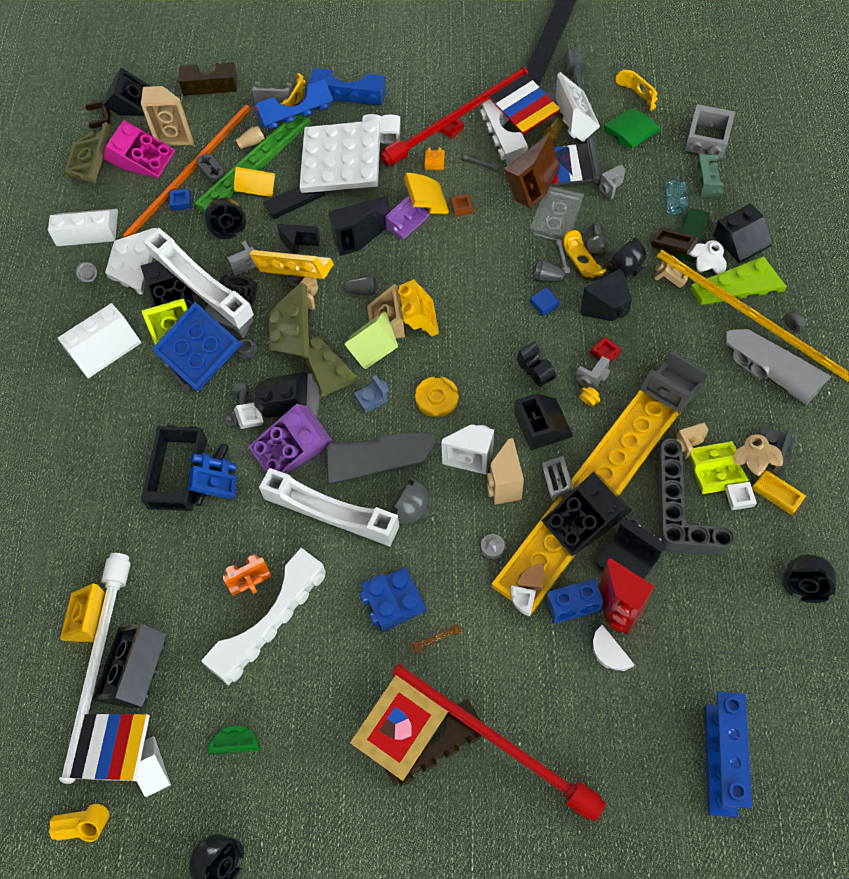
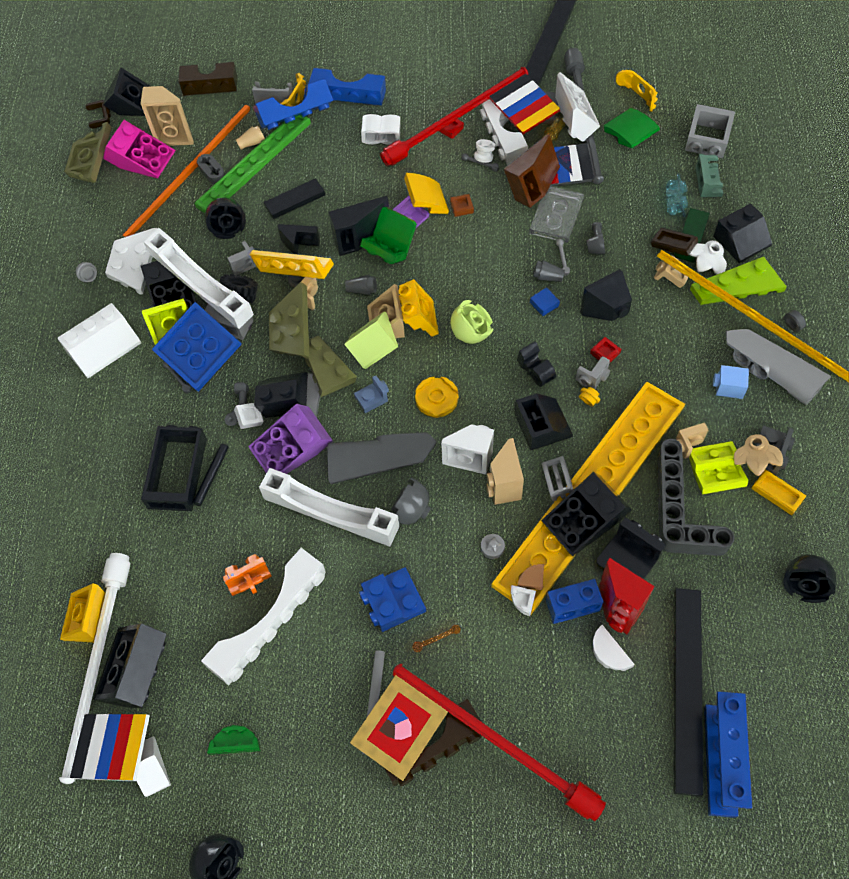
white slope [48,208,118,246] -> none
yellow piece [49,804,110,842] -> none
blue tile [170,189,191,211] -> none
blue plate [188,453,237,500] -> none
yellow slope [234,167,275,197] -> none
dark grey plate [235,339,257,359] -> none
white plate [300,120,381,193] -> none
light orange tile [425,147,445,170] -> none
yellow piece [563,230,606,279] -> none
light grey bracket [599,165,626,200] -> none
black cylinder [604,237,646,277] -> none
dark grey panel [641,352,709,413] -> none
white plate [725,482,757,510] -> none
none -> green bracket [360,207,417,264]
none -> light grey bar [362,651,385,755]
none -> yellowish green cylinder [450,300,493,344]
none -> white wheel [474,139,495,163]
none -> black tile [674,588,703,797]
none -> light blue brick [713,365,749,399]

